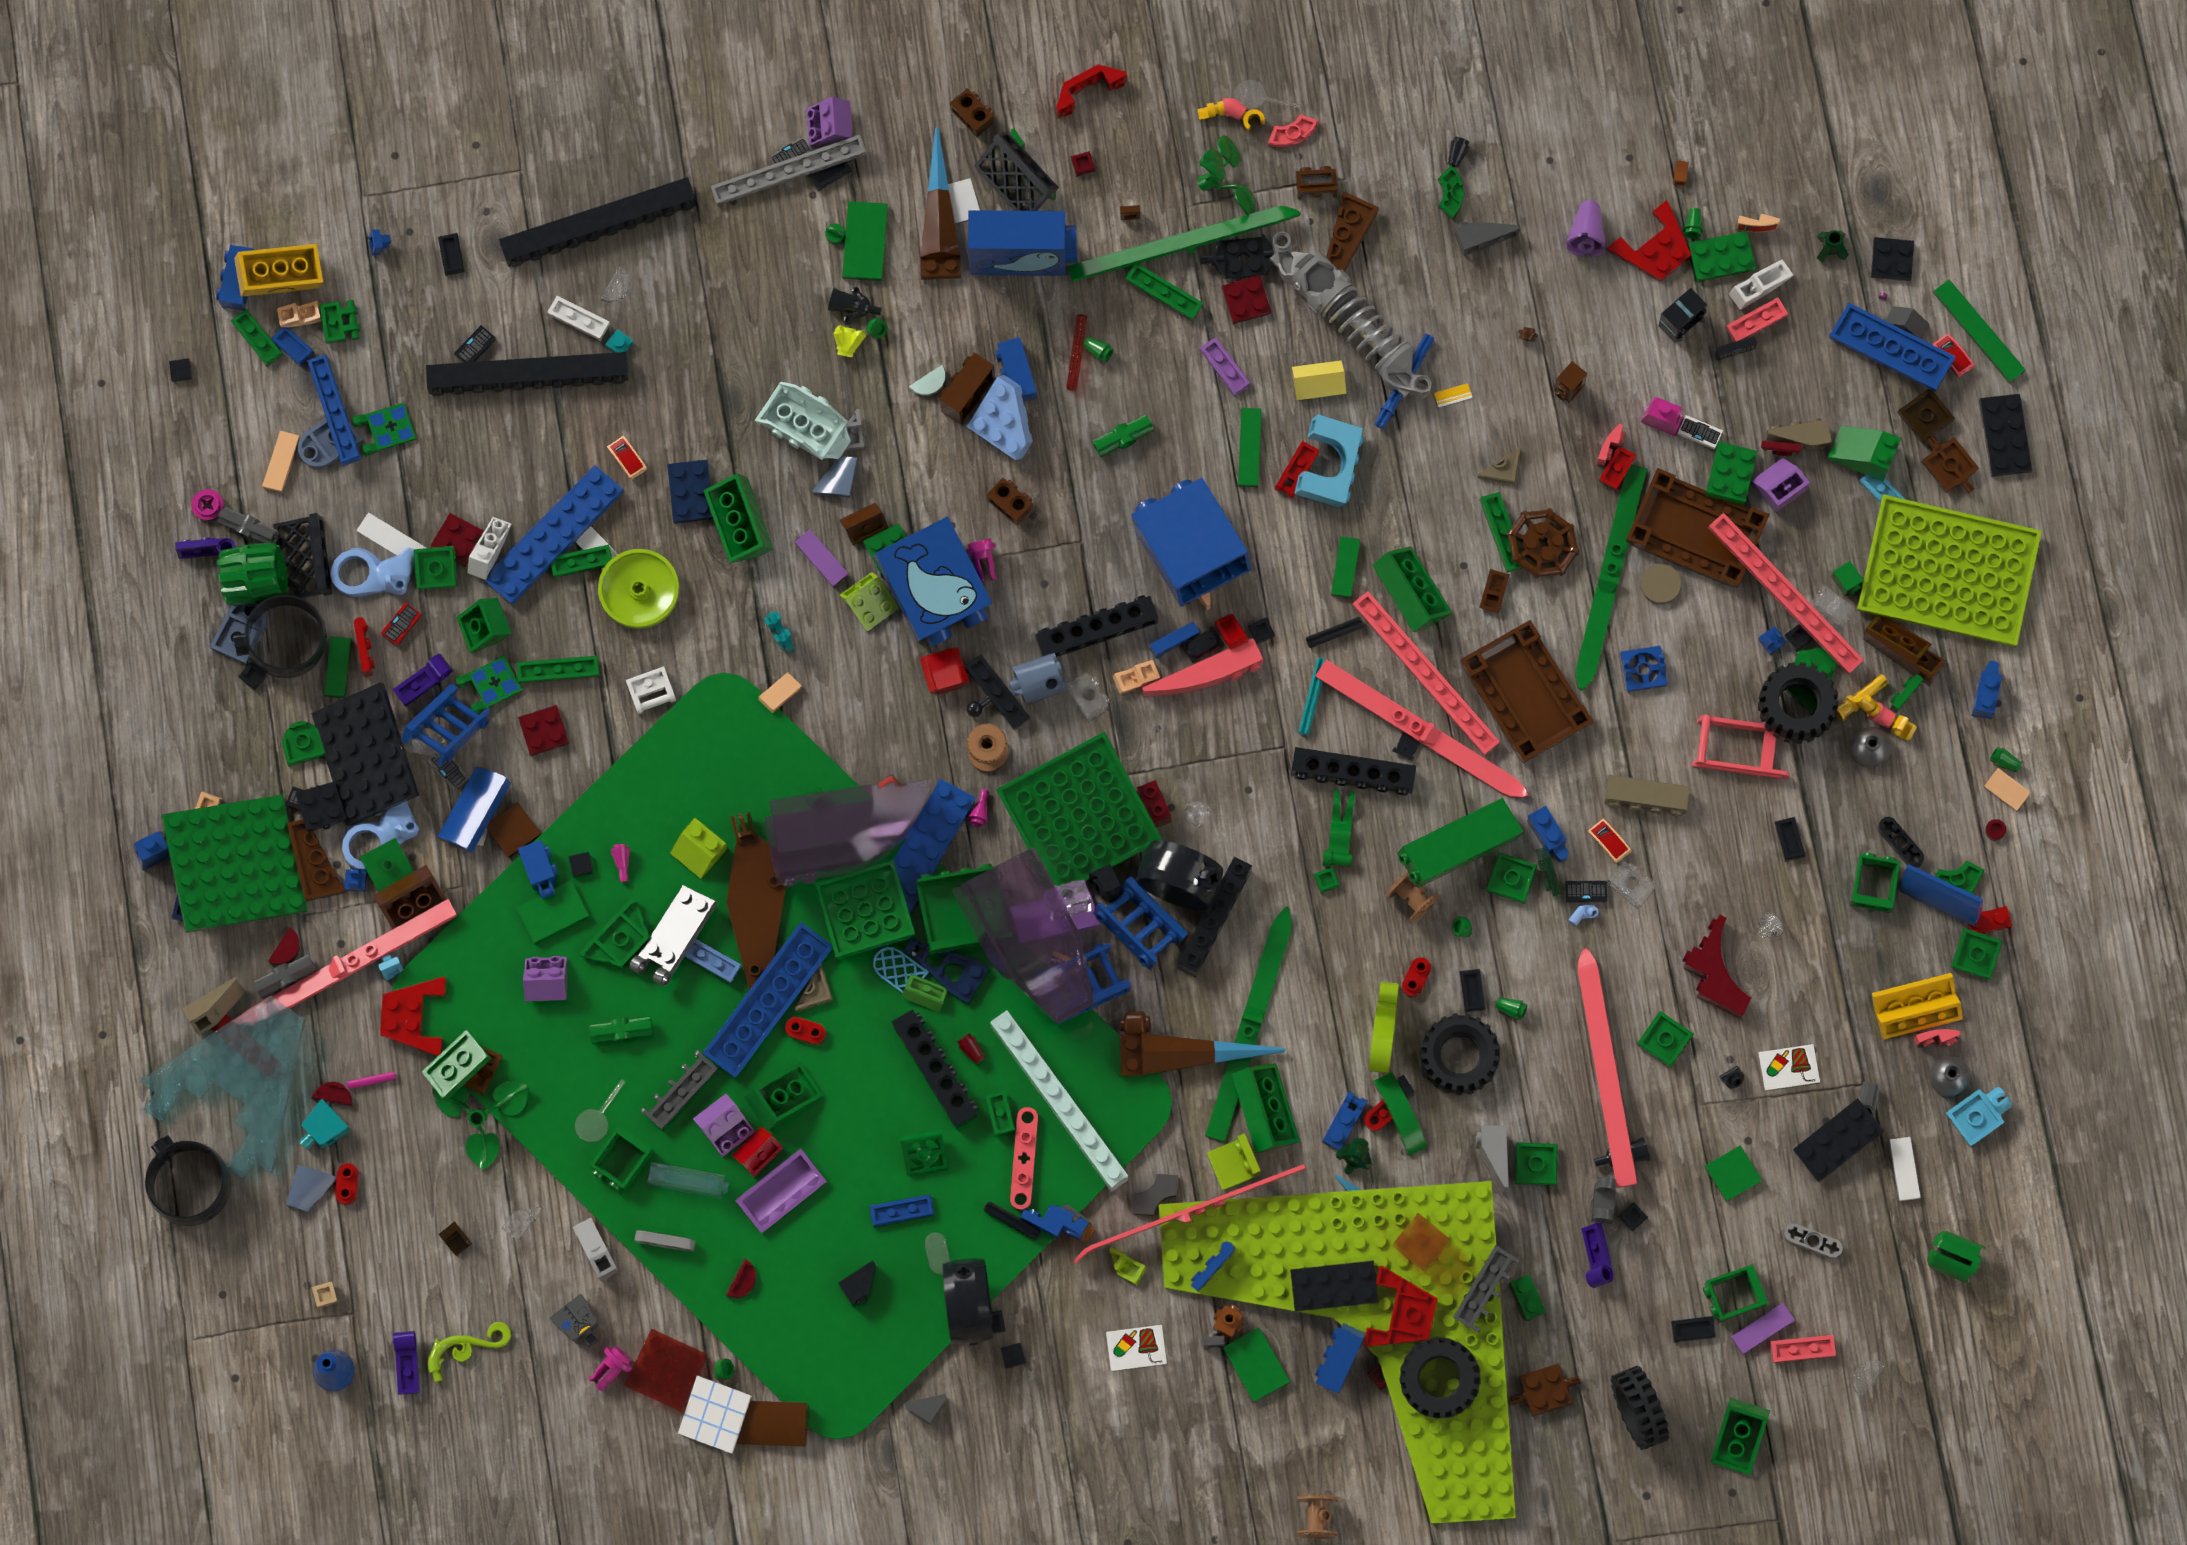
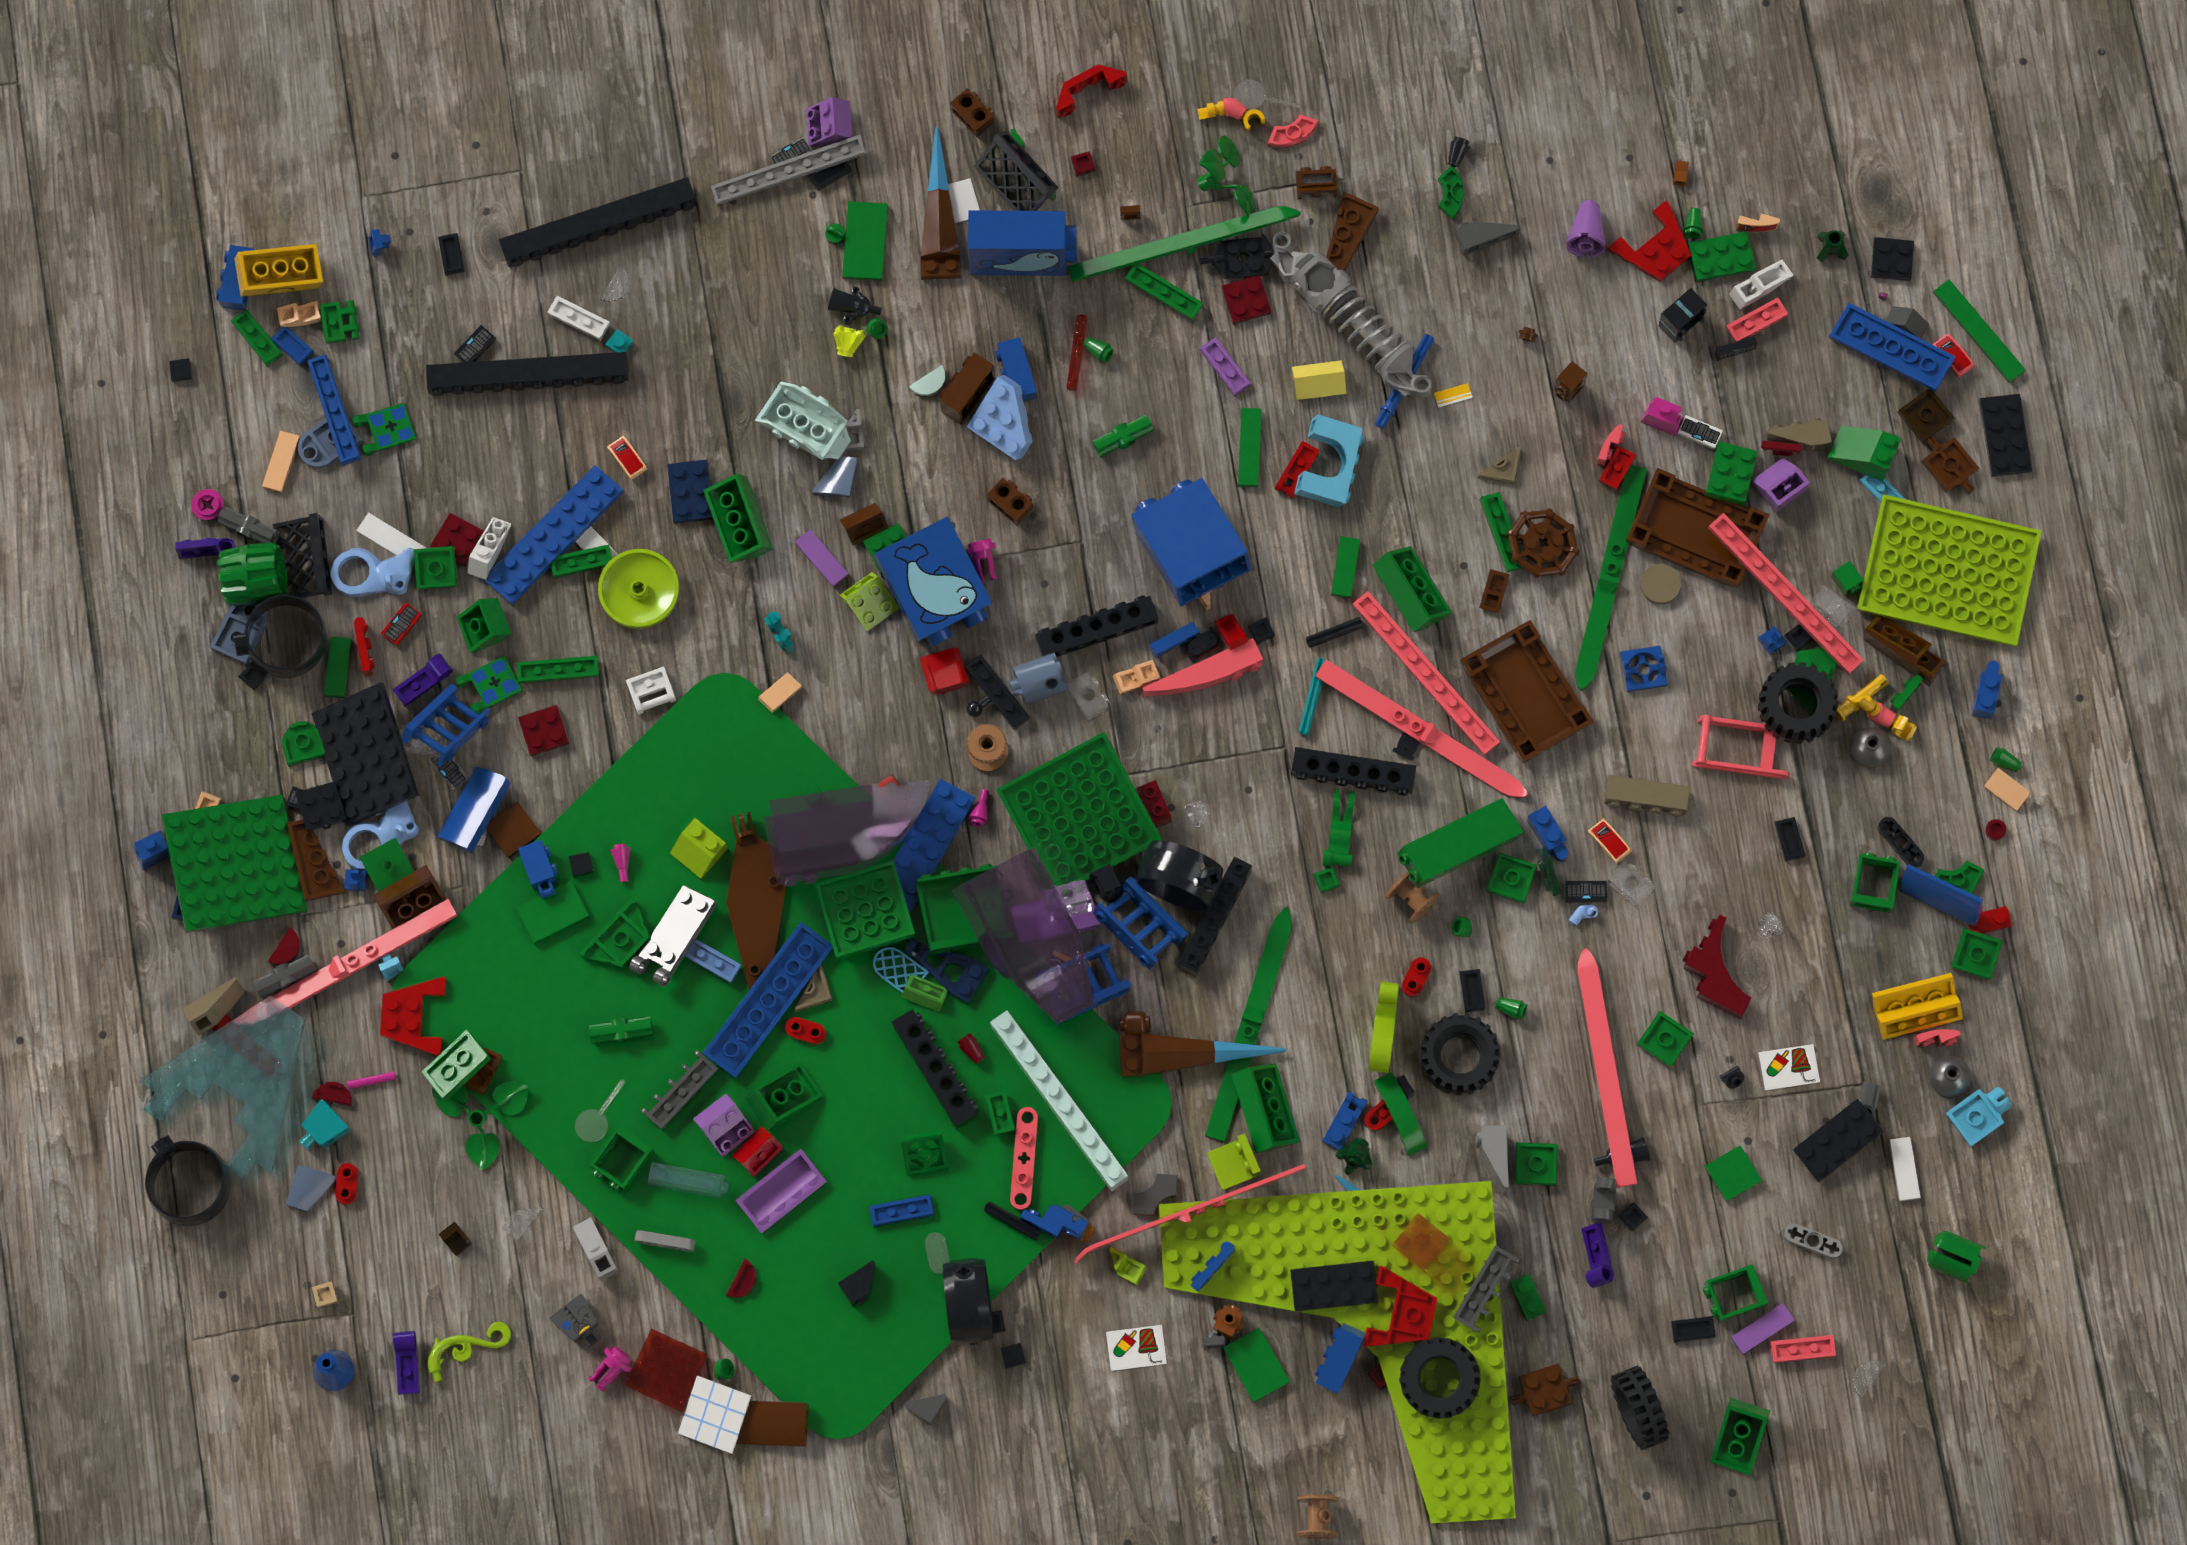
medium lavender slope [523,956,568,1002] -> none

